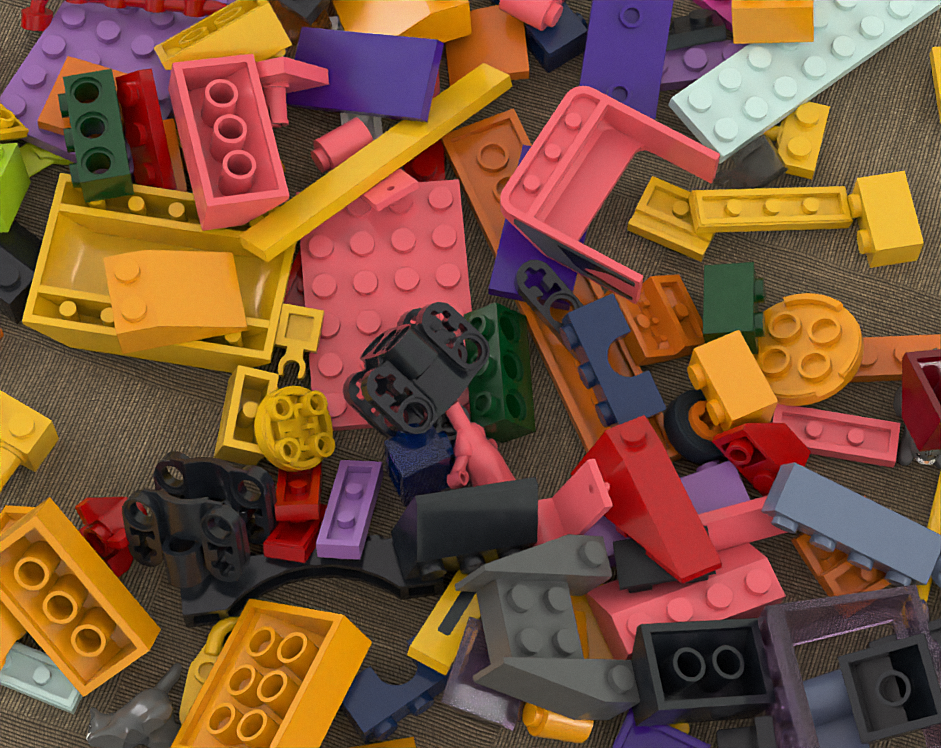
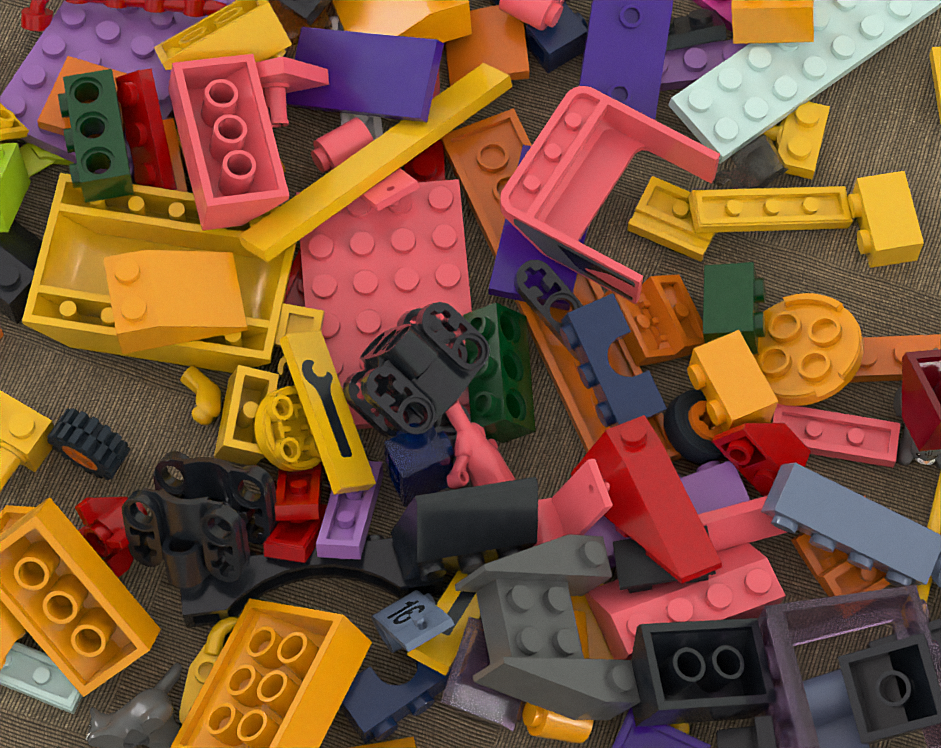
none -> black wheel [47,408,131,480]
none -> yellow arm [180,366,222,426]
none -> yellow tile [279,330,376,495]
none -> sand blue door [371,590,455,653]

